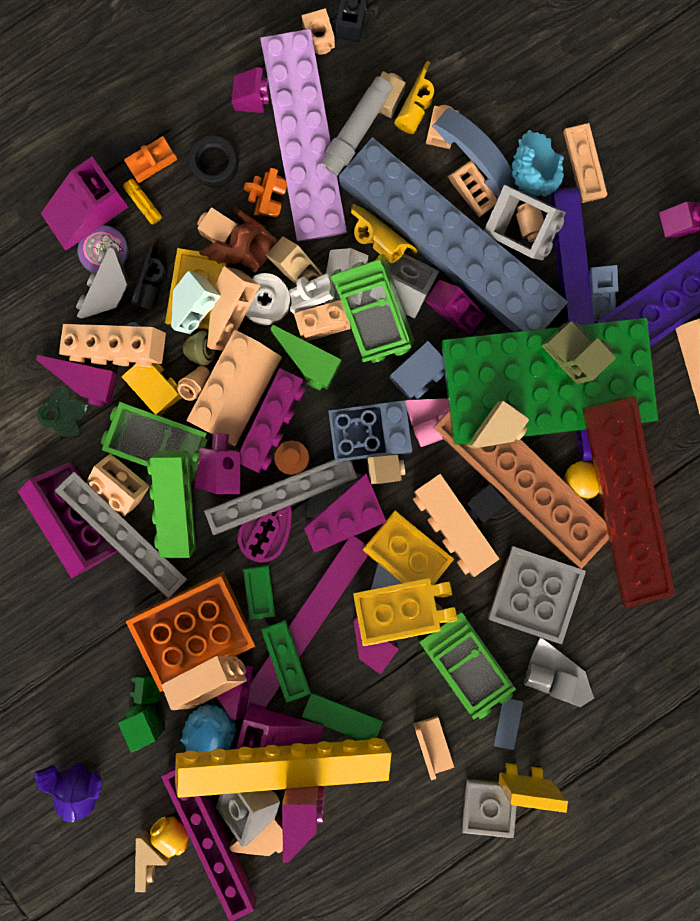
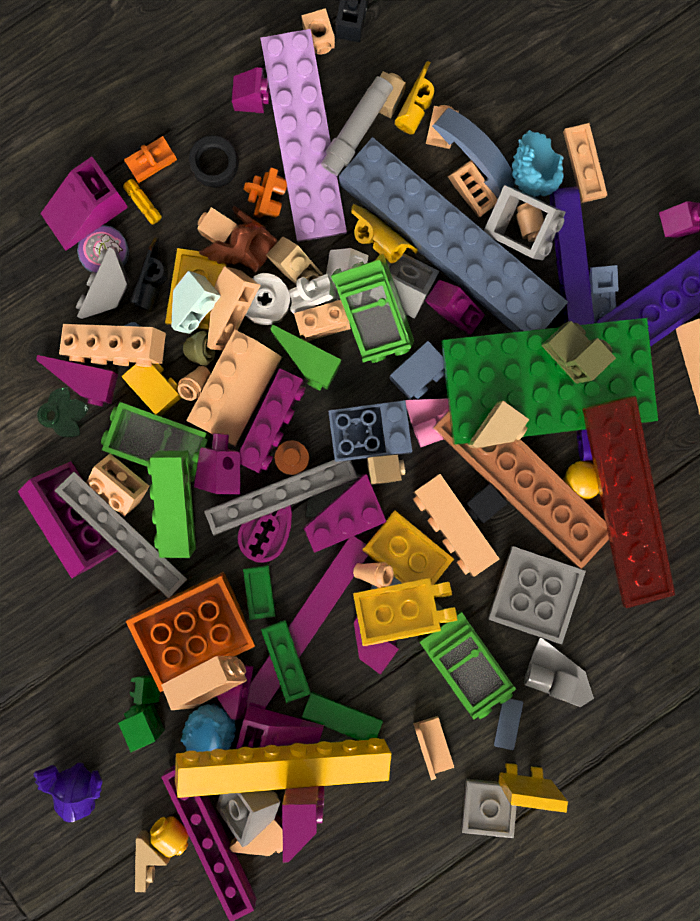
none -> light nougat cone [353,562,394,588]

